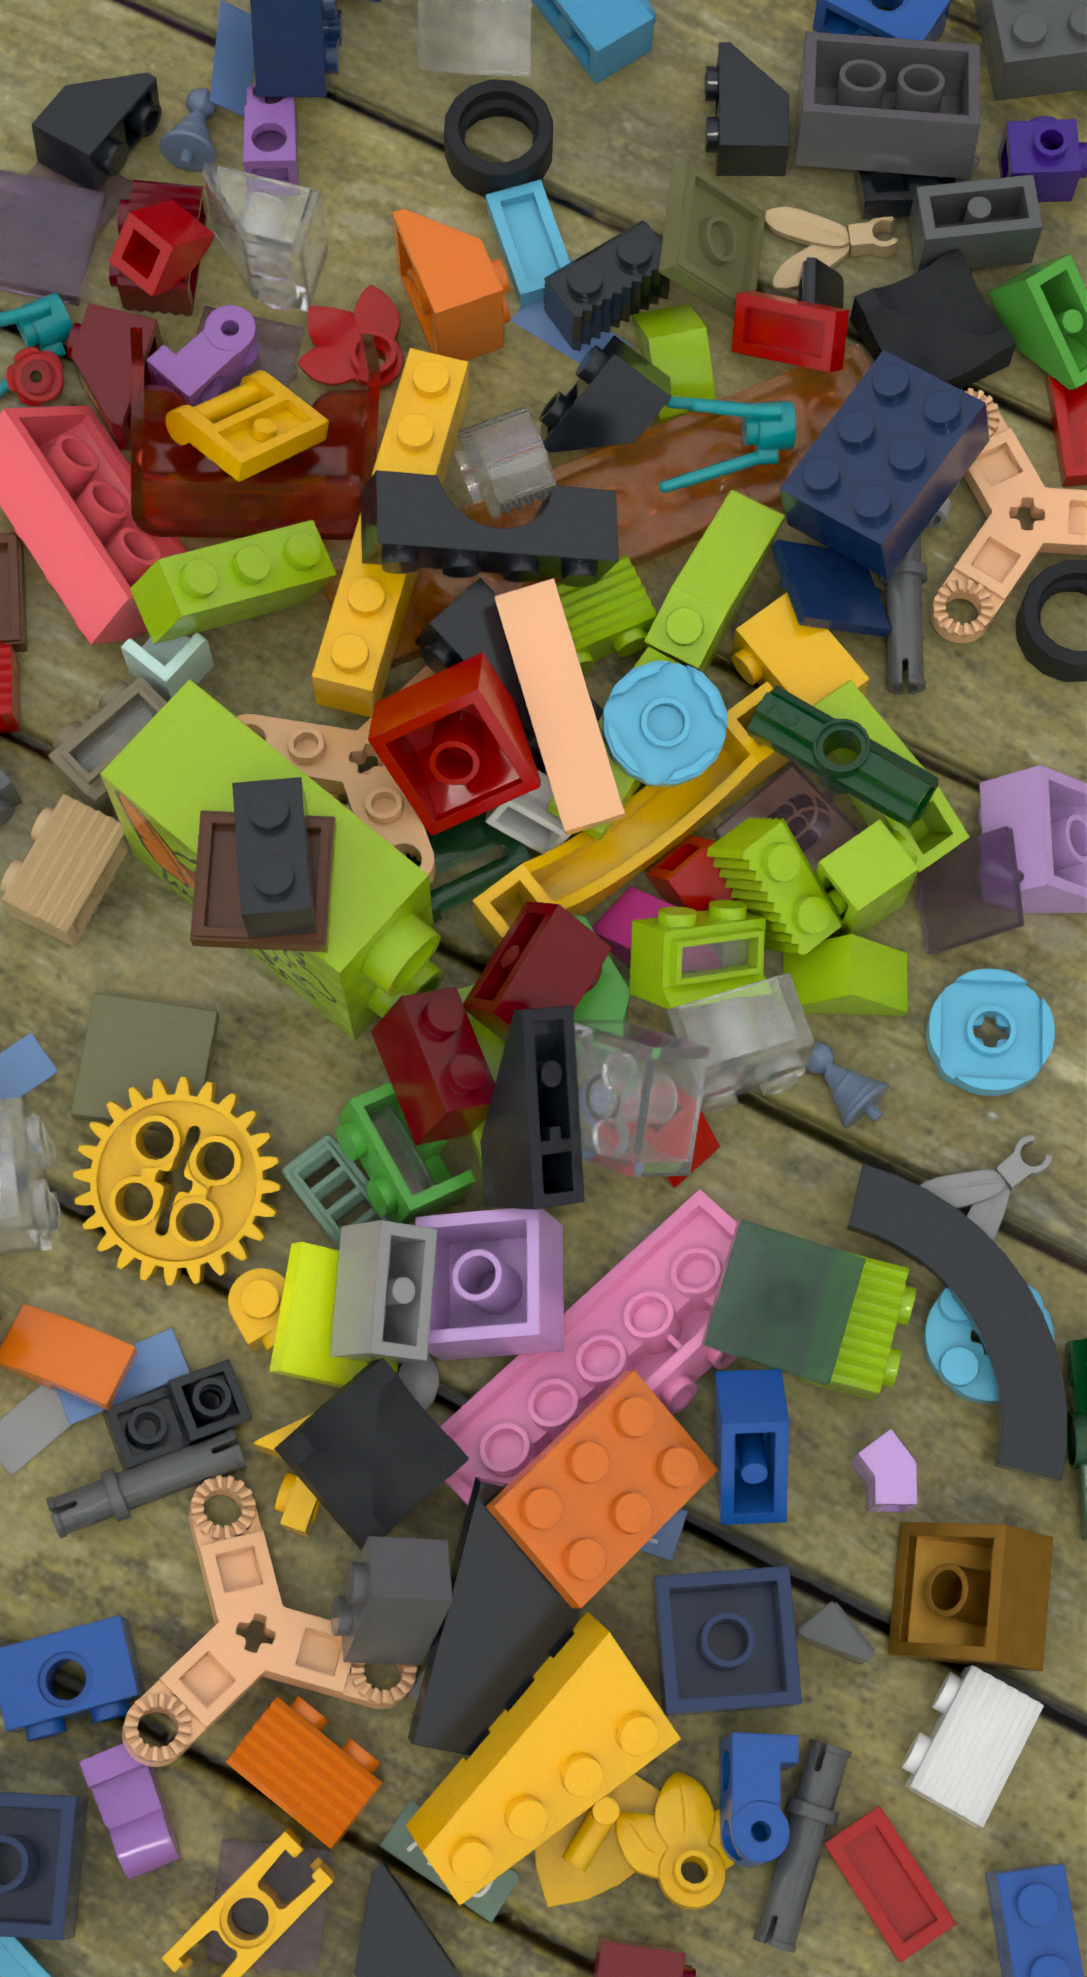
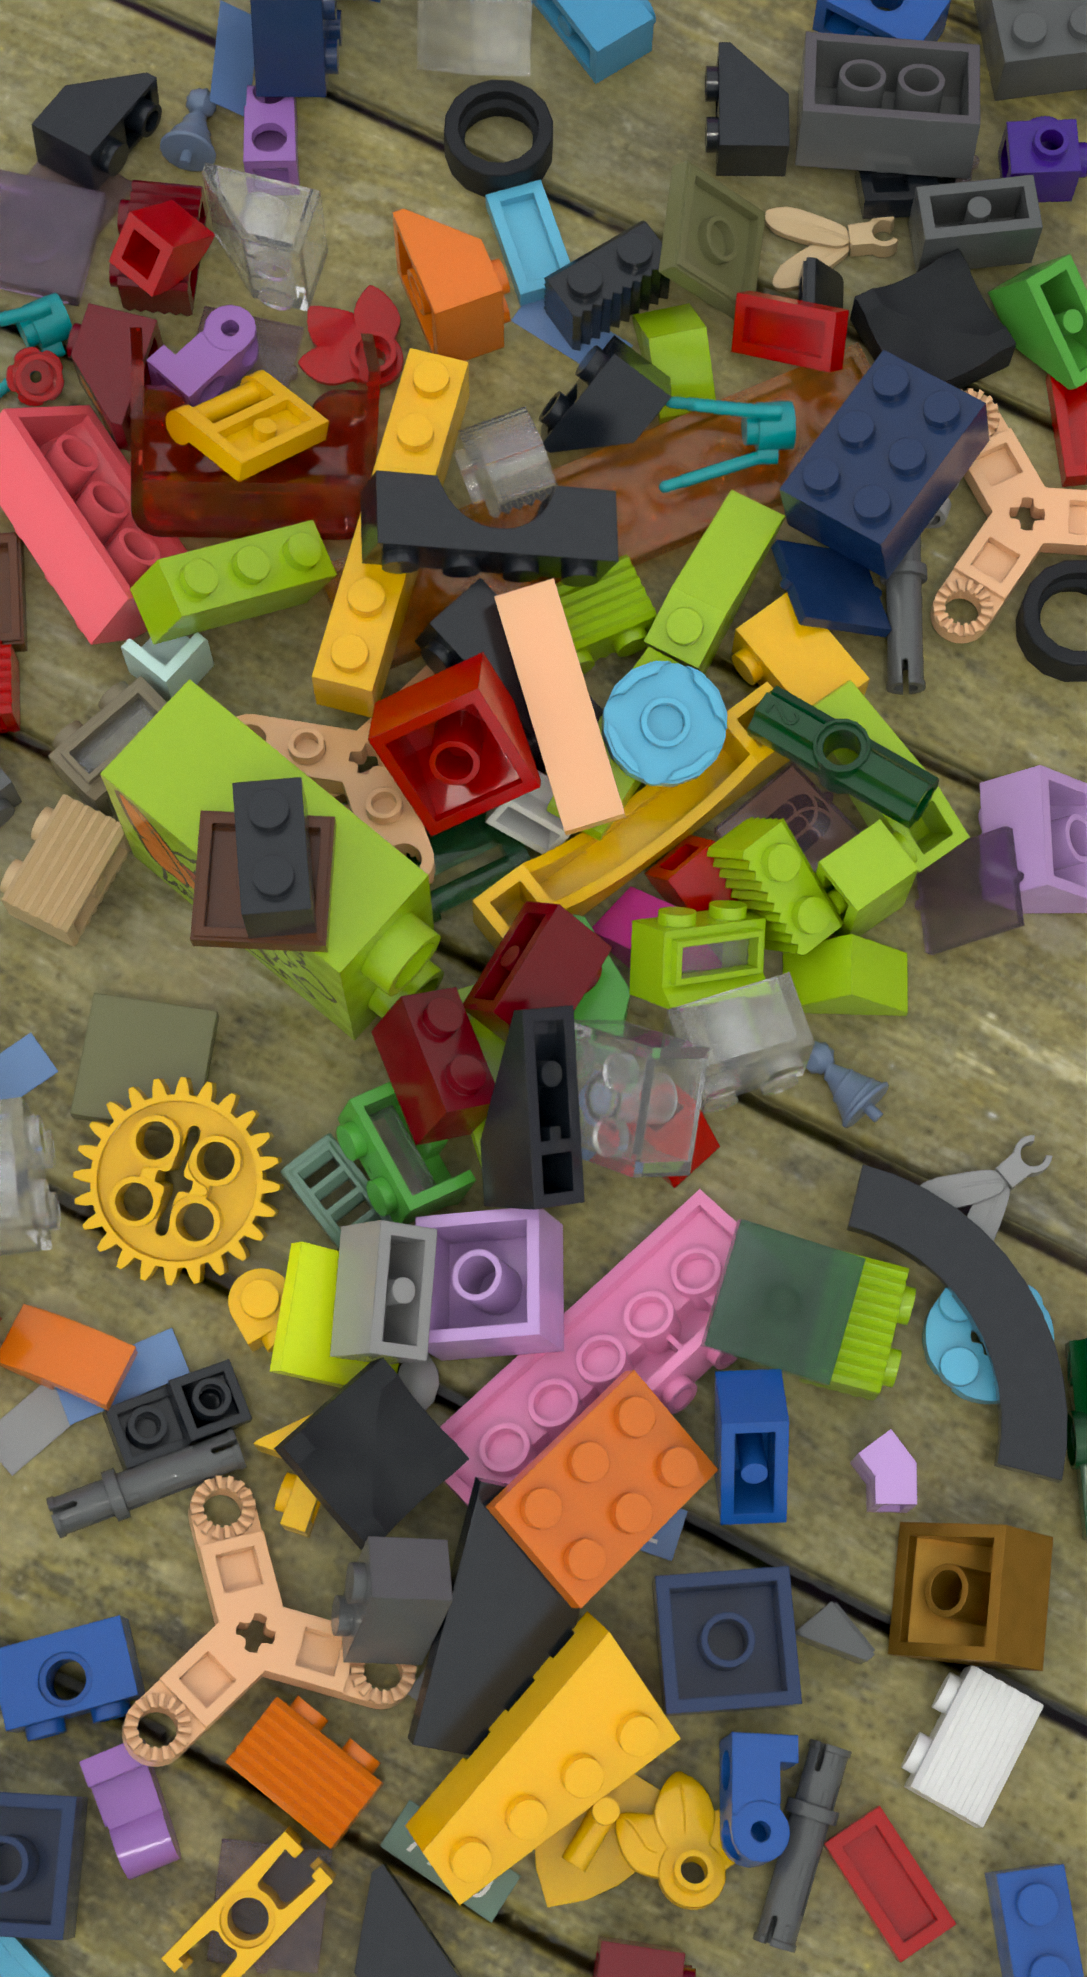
medium azure plate [926,968,1055,1096] -> none

